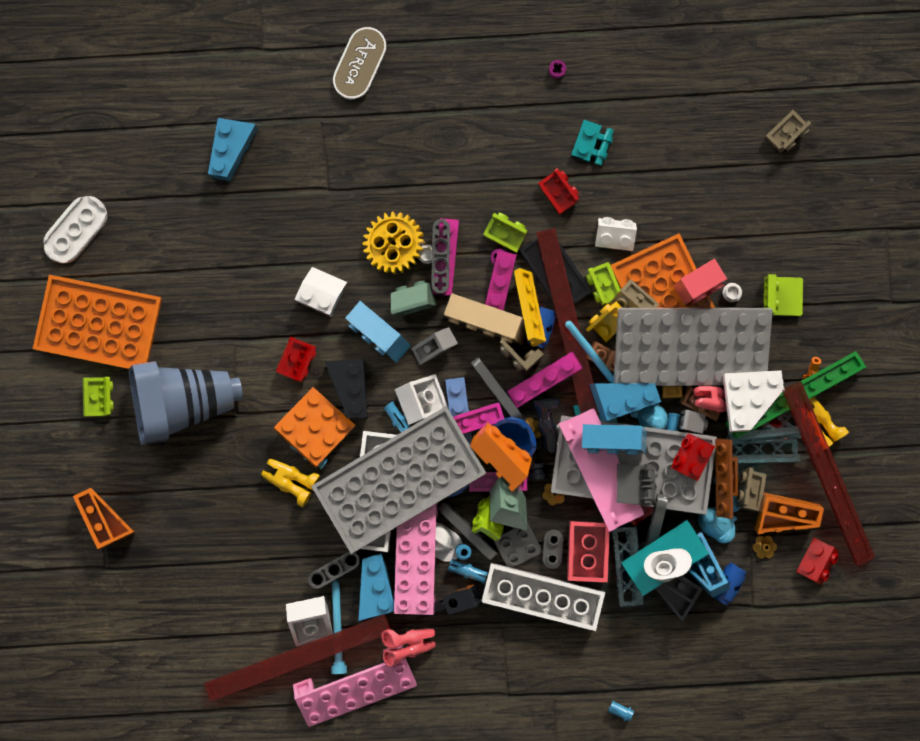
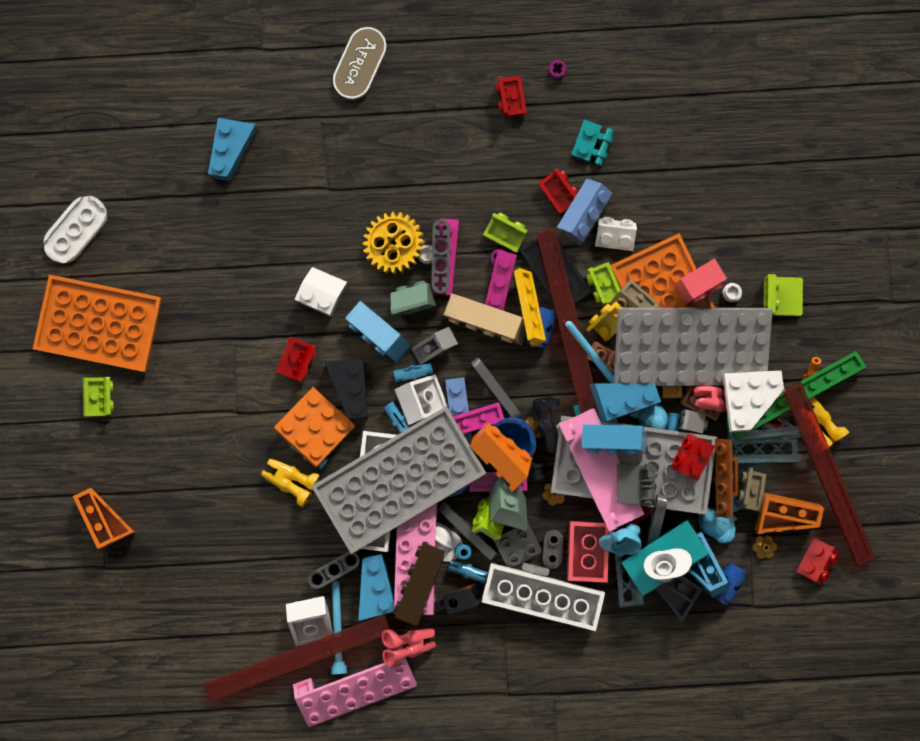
sand blue cone [129,361,243,445] -> none
dark tan bracket [500,339,544,373] -> none
dark pink plate [507,352,583,408] -> none
dark azure pin [608,701,634,722] -> none
dark tan bracket [765,110,811,153] -> none
none -> dark brown brick [393,543,447,626]
none -> dark azure pin [394,362,433,383]
none -> red bracket [495,76,527,118]
none -> light grey tile [522,563,550,576]
none -> medium blue slope [557,179,612,247]
none -> medium azure hair [599,523,642,556]

